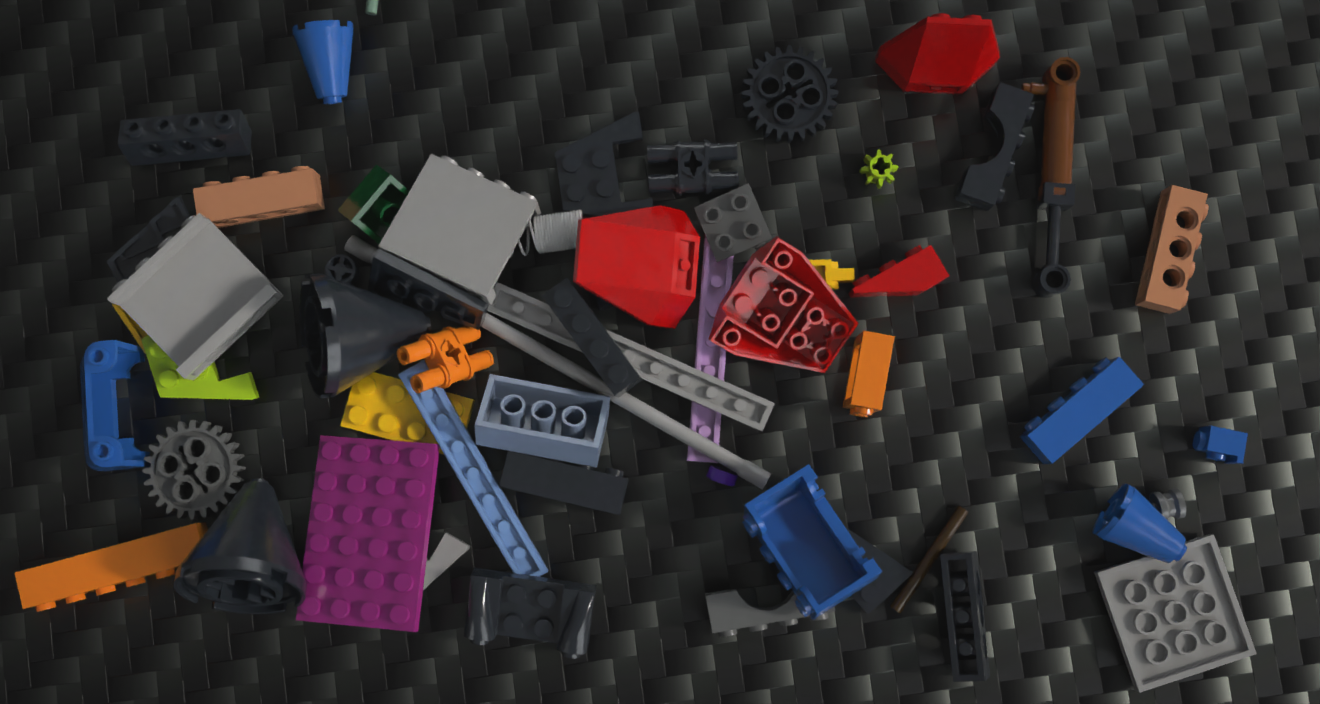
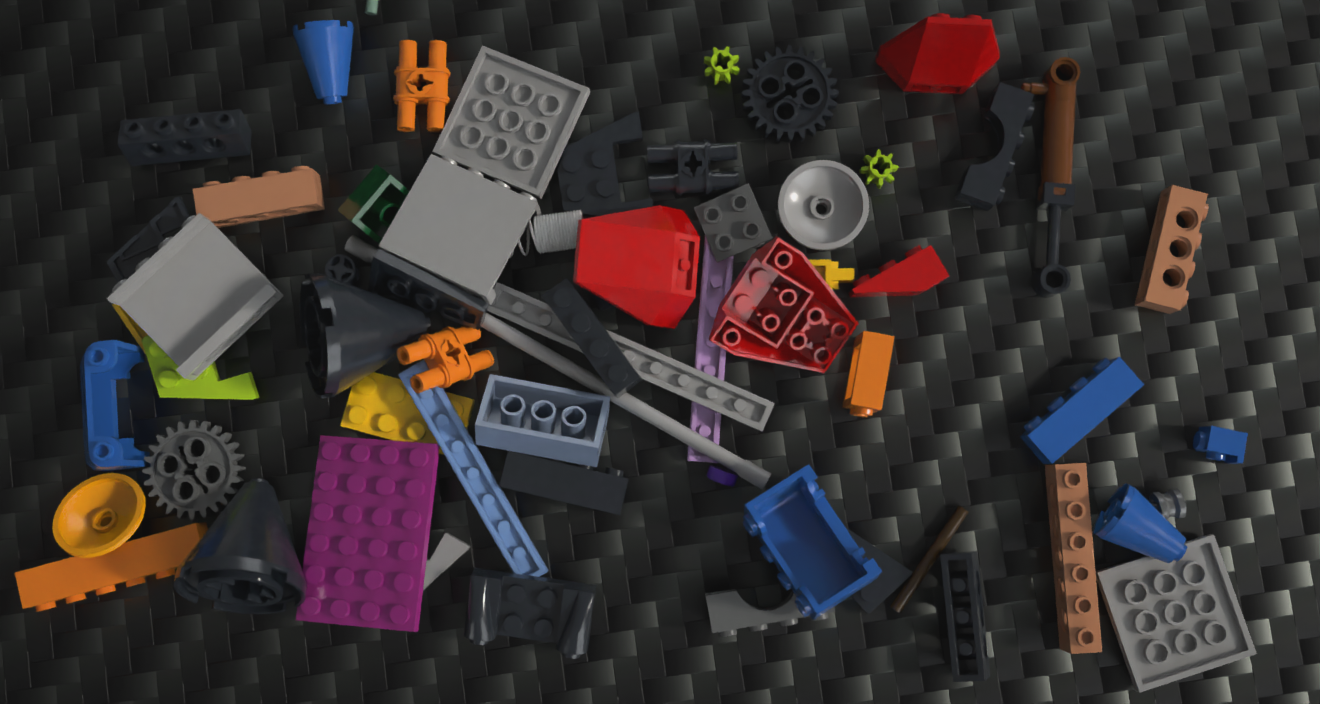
none -> light orange dish [52,473,146,558]
none -> orange pin [393,40,451,132]
none -> light grey plate [432,45,591,199]
none -> lime gear [704,46,740,85]
none -> light grey dish [778,160,869,250]
none -> nougat brick [1045,463,1102,654]

